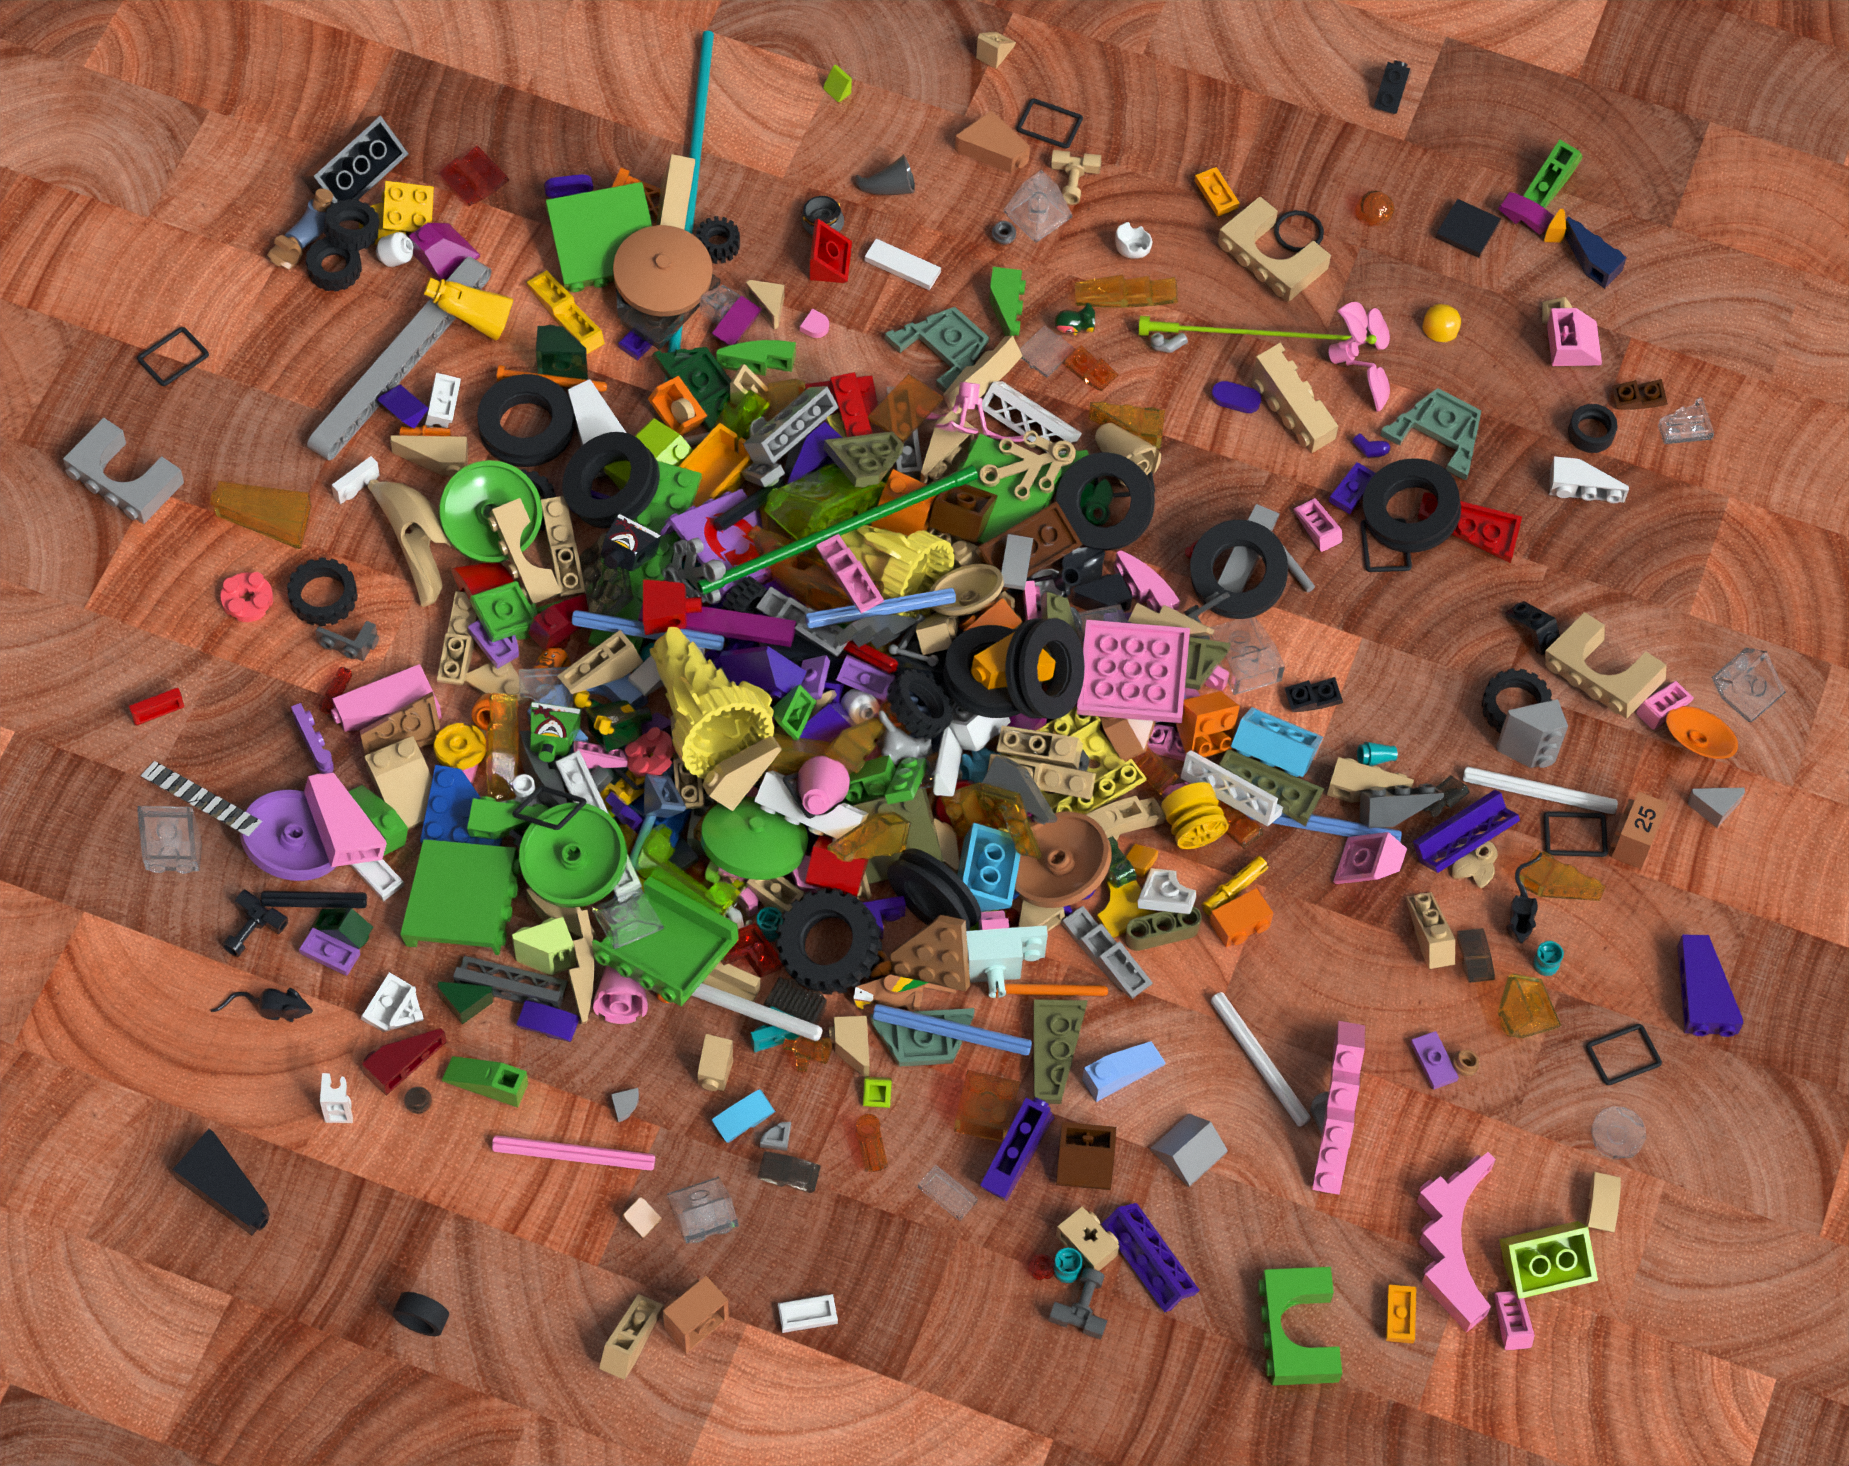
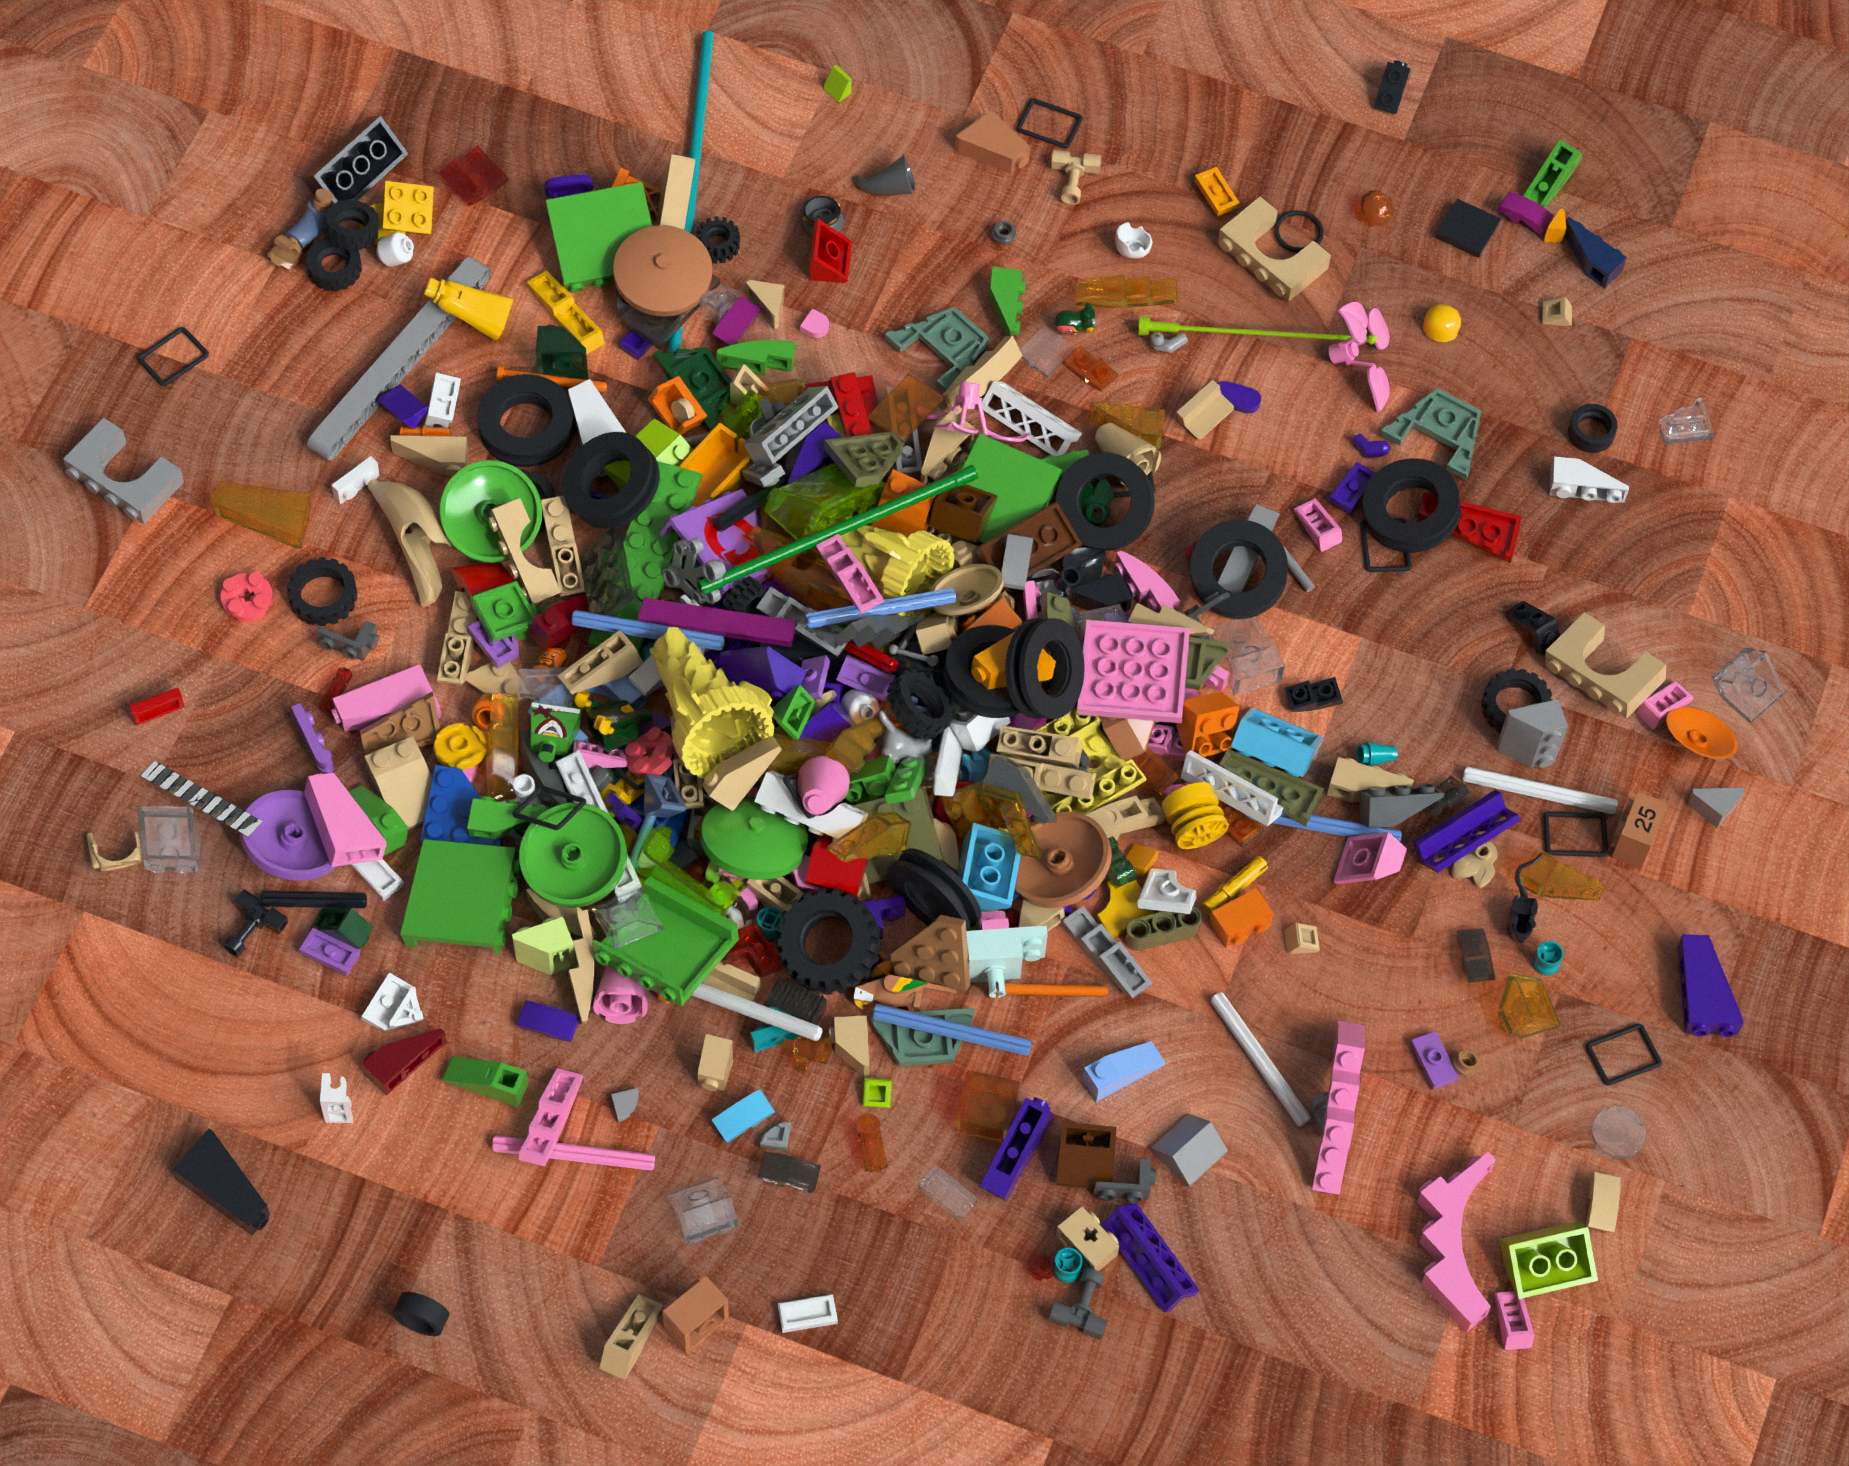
black animal [211,988,313,1022] -> none
clear smoke plate [404,1087,432,1114] -> none
magenta slope [409,223,480,281] -> none
dark green slope [437,981,494,1024] -> none
dark grey fence [453,956,568,1009] -> none
black torso [601,514,662,571] -> none
slope [622,1196,662,1239] -> none
red torso [643,580,702,635] -> none
white tile [865,239,941,290] -> none
tan slope [976,32,1016,69] -> none
tan plant [980,430,1076,501] -> none
clear slope [1004,170,1072,243] -> none
olive wing [1033,999,1088,1104] -> none
tan wedge [1252,343,1338,453] -> none
bright green arch [1258,1267,1342,1385] -> none
light orange plate [1386,1285,1416,1344] -> none
tan slope [1406,892,1455,969] -> none
bright pink slope [1547,308,1602,366] -> none
reddish brown slope [1612,379,1668,410] -> none
none -> tan helmet [86,831,142,871]
none -> bright pink slope [519,1068,583,1167]
none -> dark grey tile [759,398,785,424]
none -> dark grey bracket [1093,1158,1156,1202]
none -> tan panel [1176,380,1234,440]
none -> tan slope [1284,922,1320,954]

